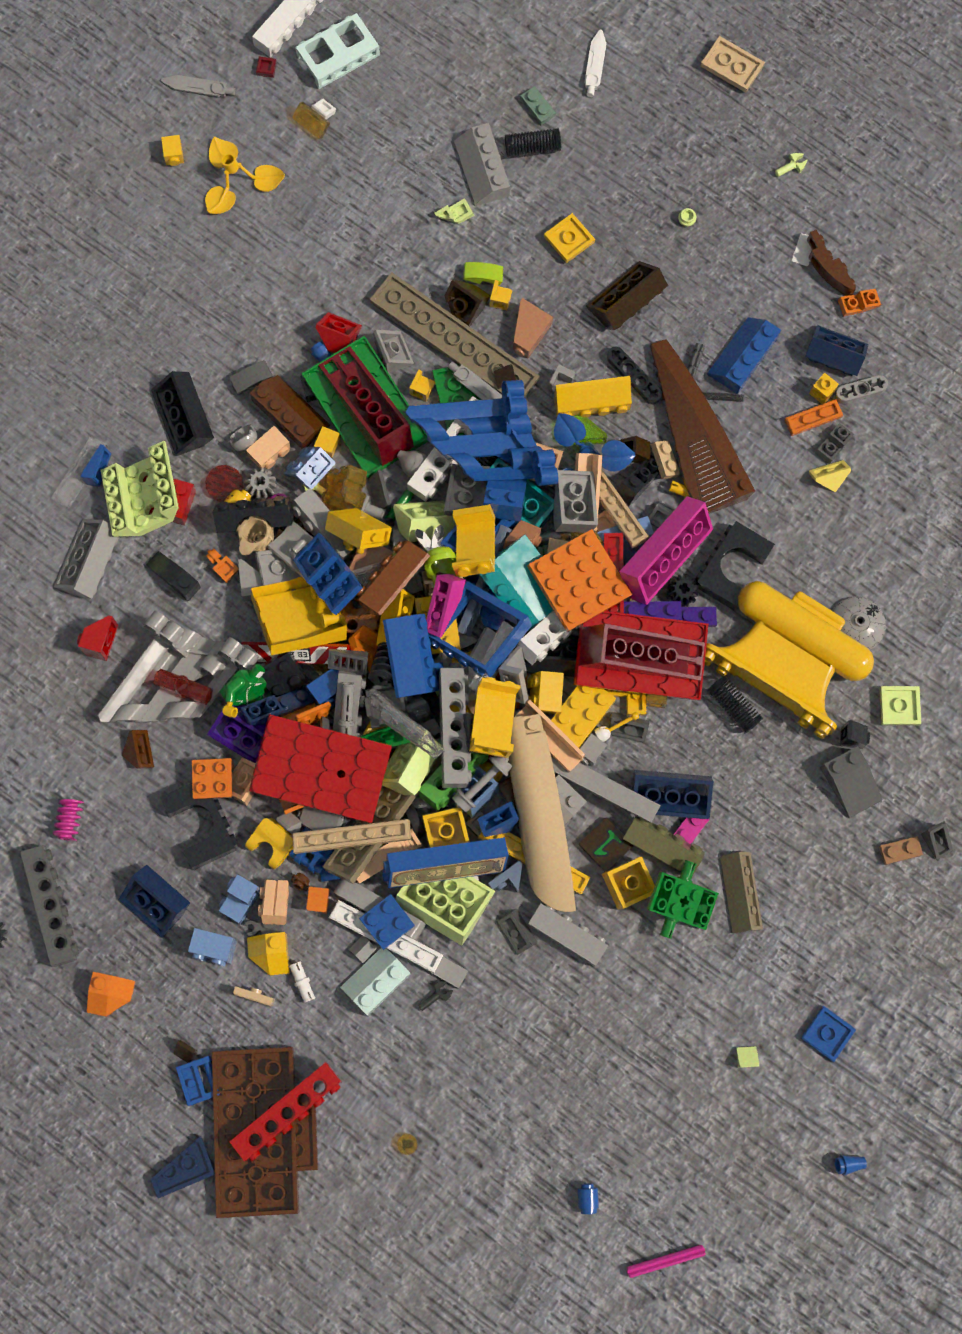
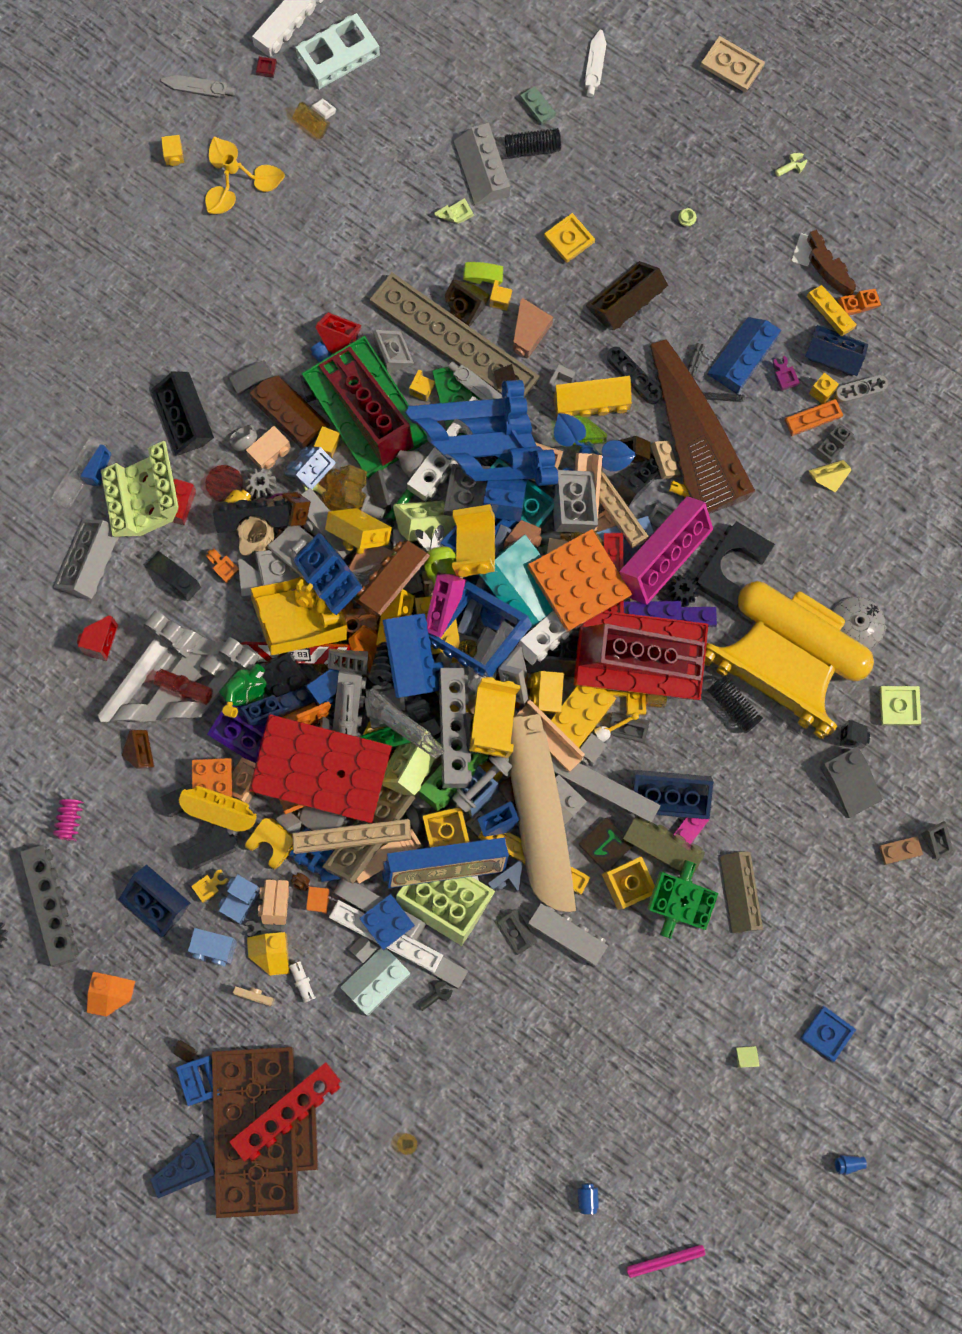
none -> yellow brick [179,786,256,831]
none -> yellow plate [191,870,229,903]
none -> reddish brown bracket [282,492,311,526]
none -> yellow plate [295,579,316,610]
none -> clear yellow tile [458,639,477,658]
none -> magenta plate [773,356,800,391]
none -> yellow plate [806,285,857,336]

